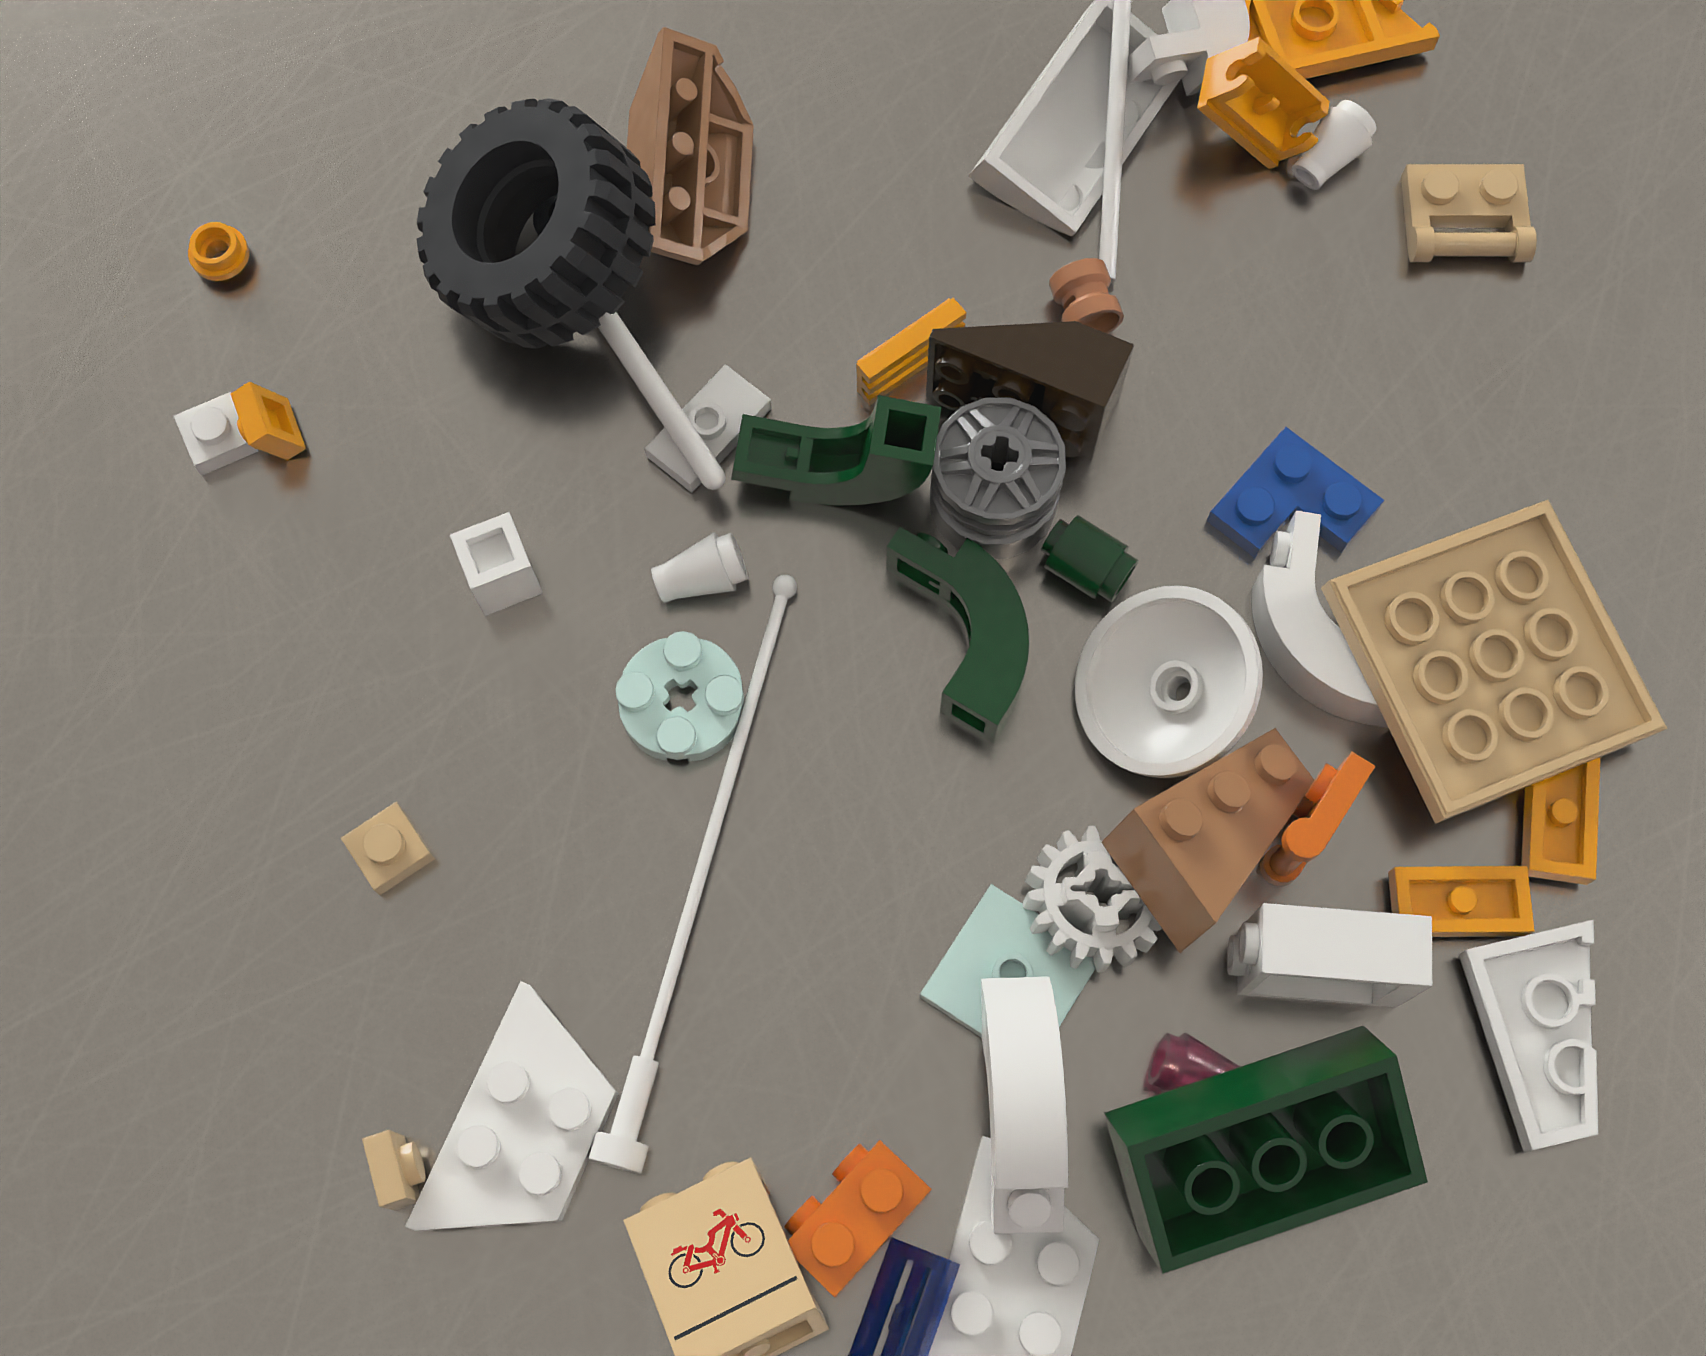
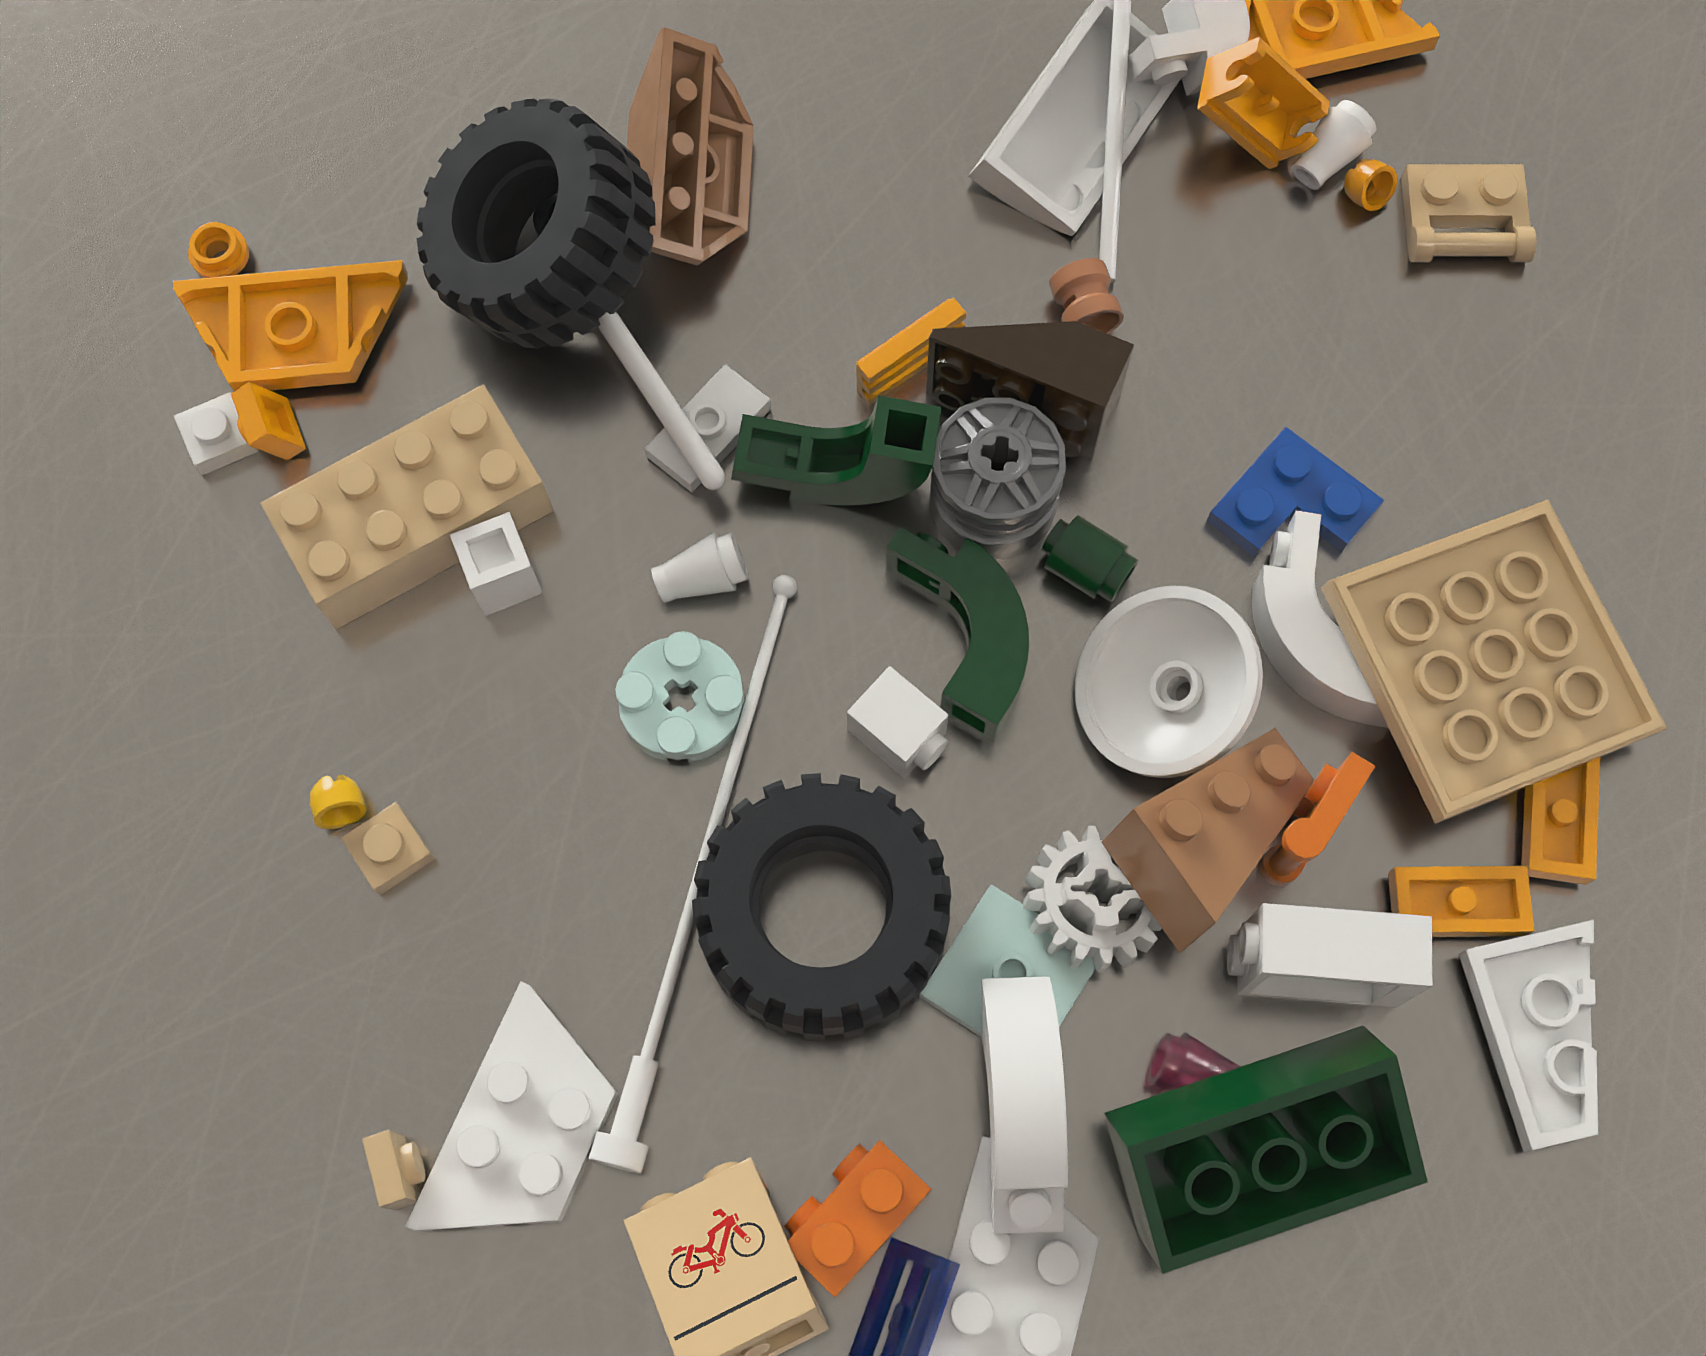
none -> light orange wing [173,260,408,391]
none -> tan brick [260,384,554,630]
none -> yellow hinge [310,775,366,829]
none -> black tyre [692,773,952,1041]
none -> white brick [847,666,949,779]
none -> light orange hinge [1344,159,1397,211]

